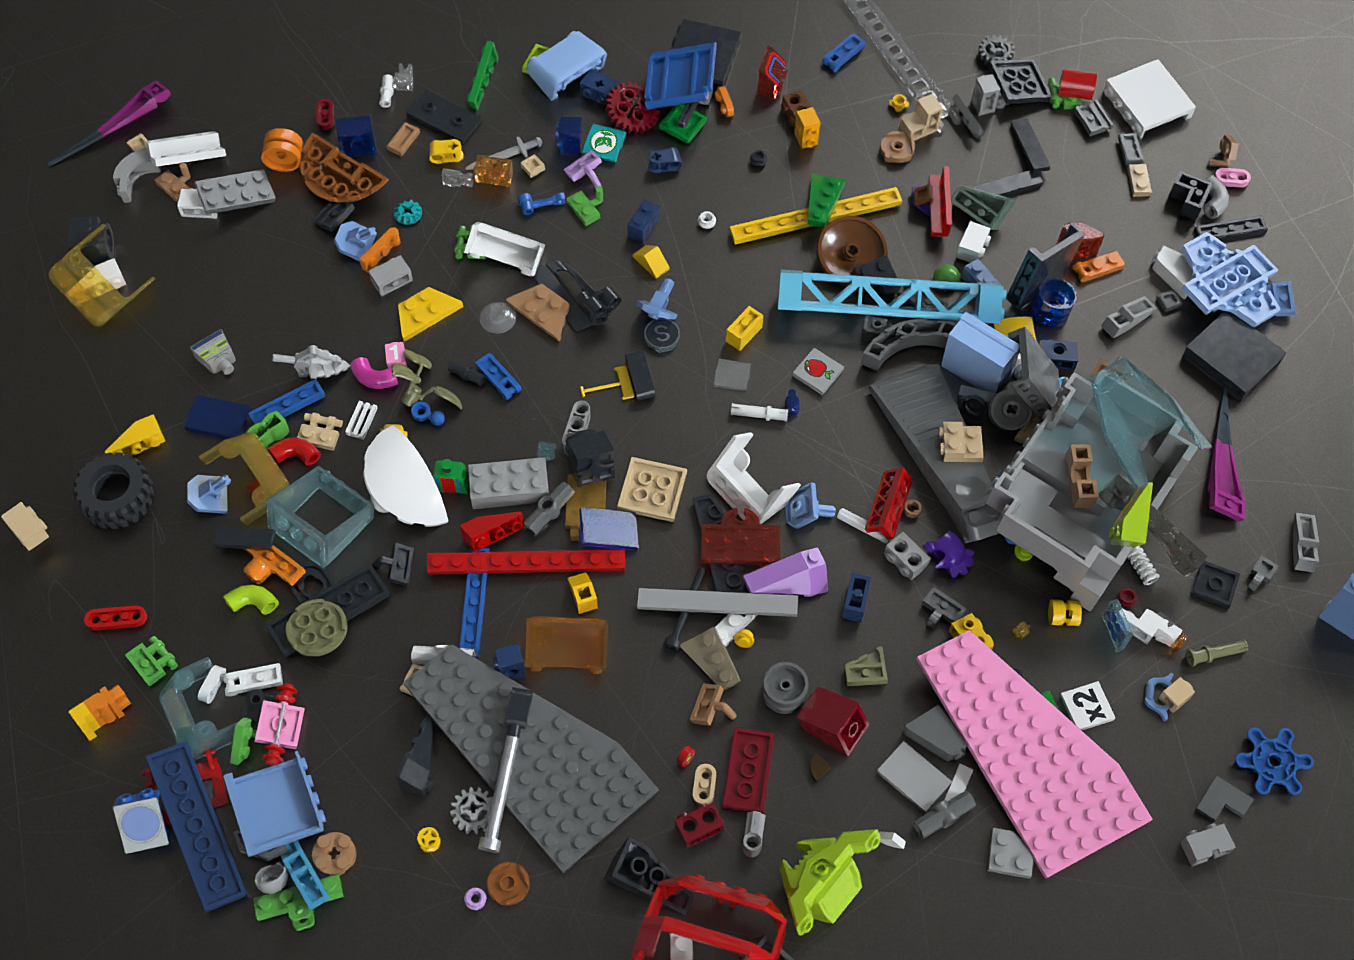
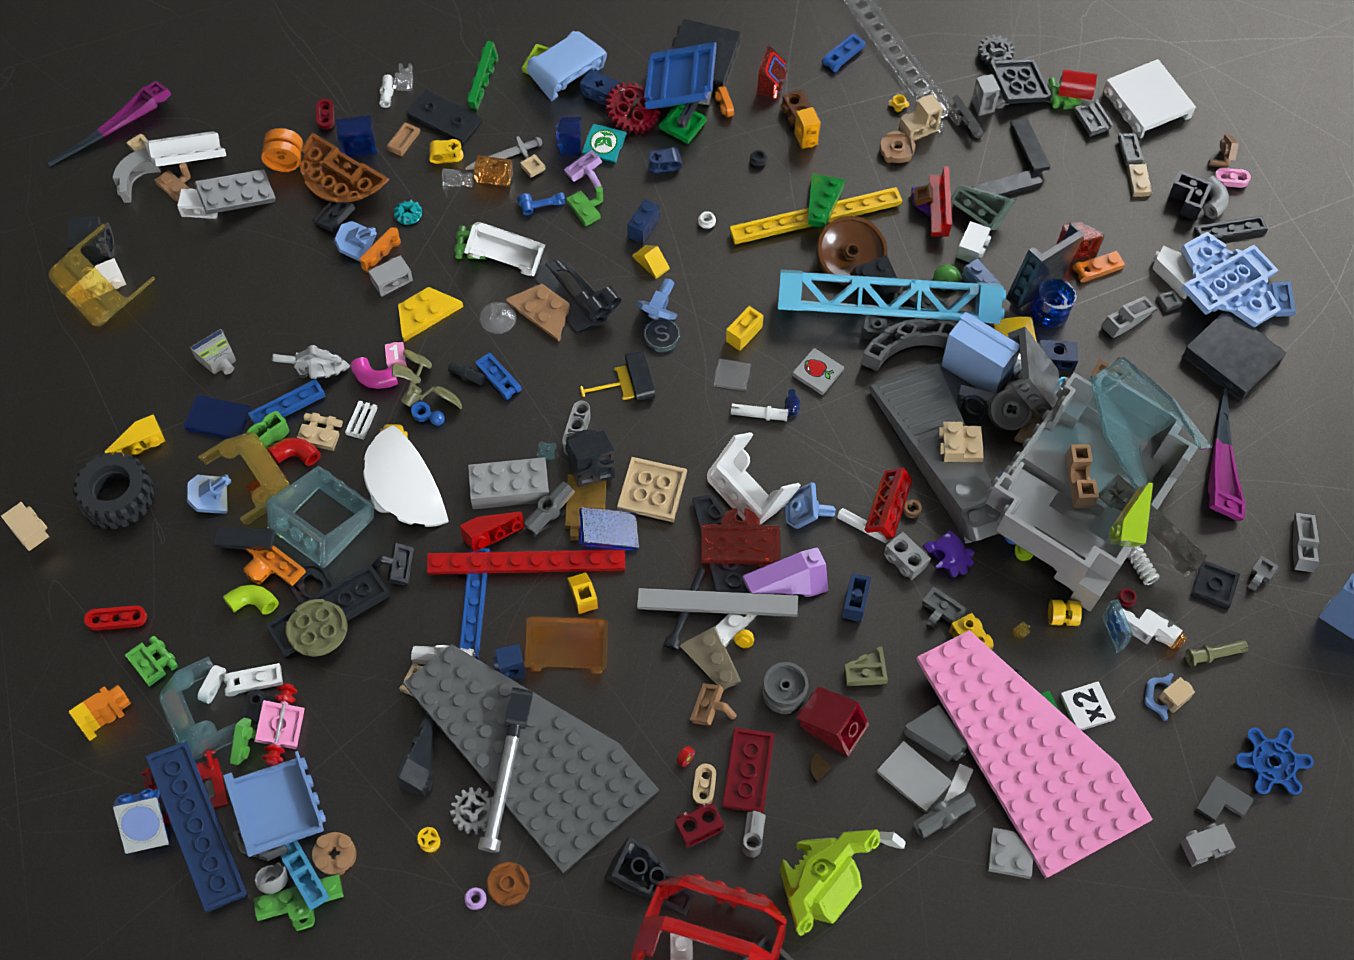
green torso [433,459,470,494] -> none

